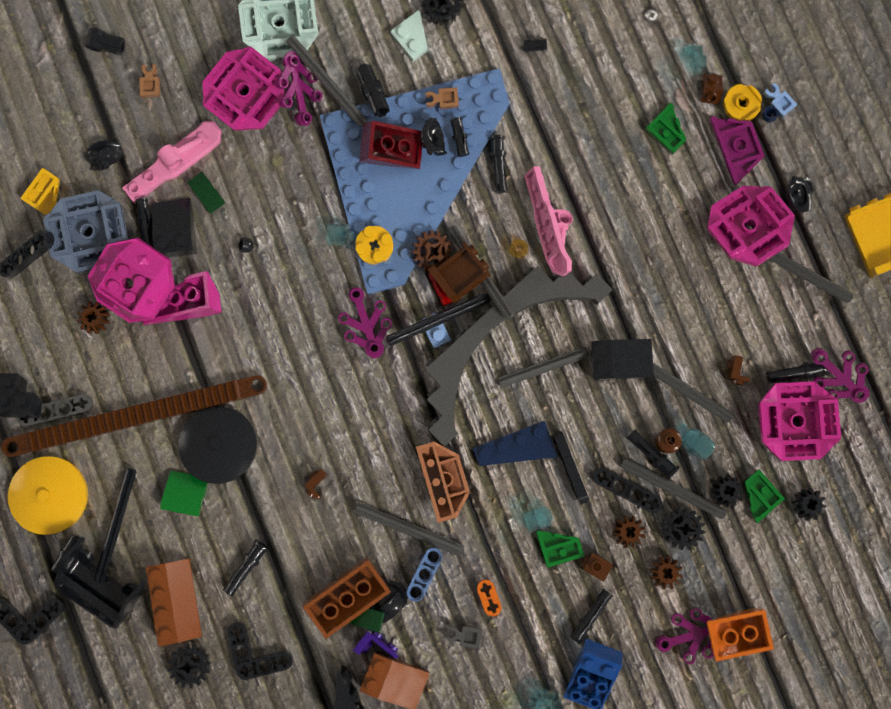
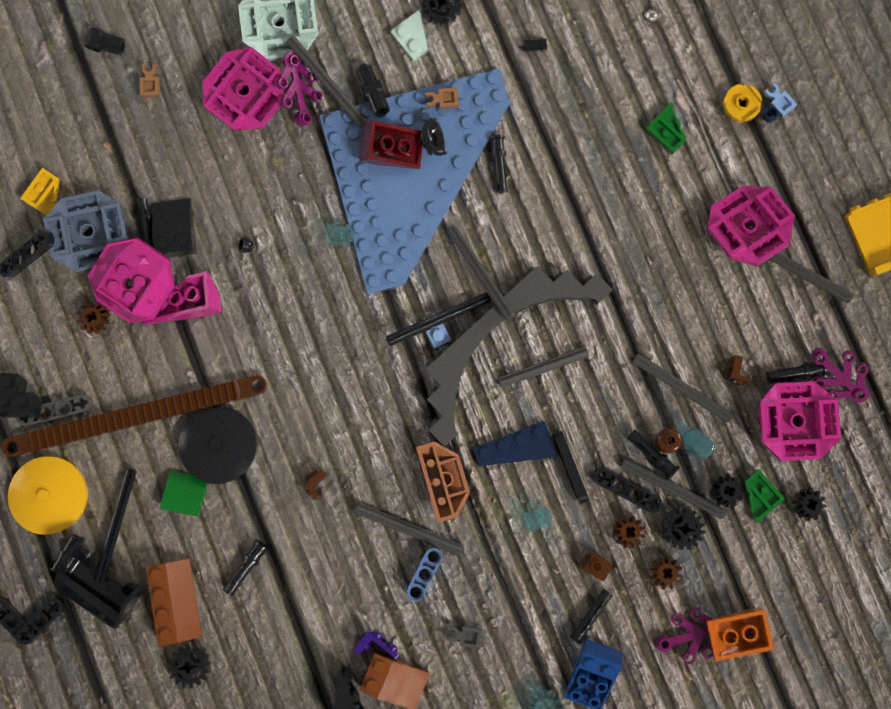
black hat [84,140,123,171] -> none
bright pink piece [122,121,222,204] -> none
dark green slope [187,172,225,214] -> none
black beam [228,622,294,680] -> none
dark orange slope [303,556,391,639] -> none
magenta plant [338,287,392,358] -> none
dark green slope [349,607,385,632] -> none
yellow plate [355,226,394,265] -> none
black piece [371,581,408,623] -> none
reddish brown gear [410,230,452,271] -> none
reddish brown panel [428,242,490,303] -> none
red axle [429,273,452,306] -> none
black pin [450,117,470,157] -> none
orange beam [477,579,502,616] -> none
clear yellow plate [509,239,529,258] -> none
bright pink piece [524,166,573,276] -> none
green wing [536,530,585,568] -> none
black slope [591,339,654,381] -> none
clear light blue bracket [680,44,707,74] -> none
reddish brown bracket [701,73,723,104] -> none
magenta wing [709,116,765,186] -> none
black hat [785,175,813,213] -> none

